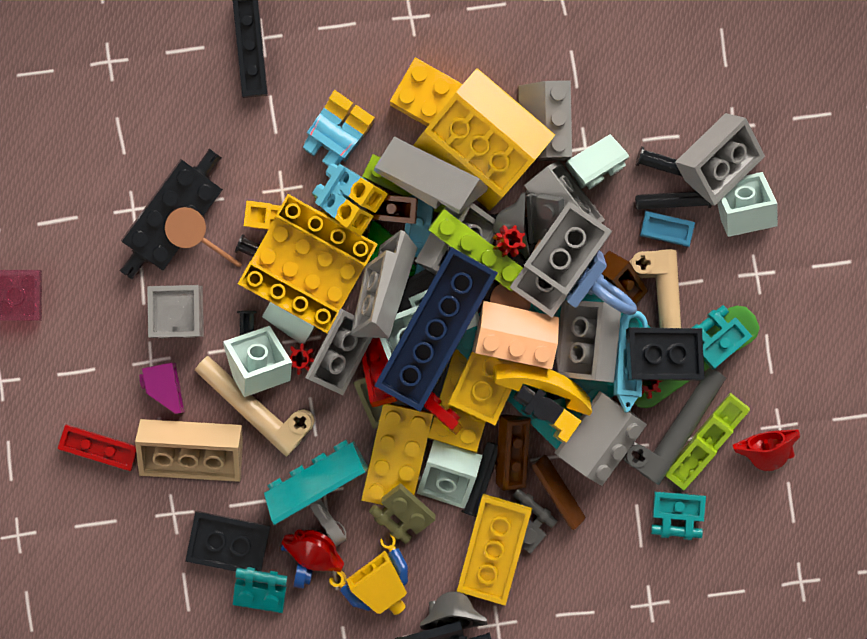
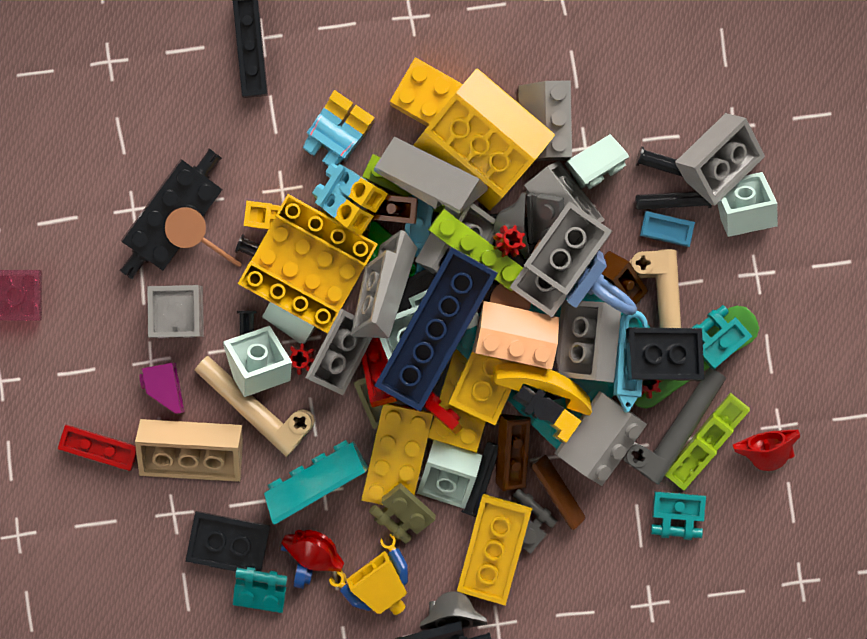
light grey piece [308,499,347,547] -> none

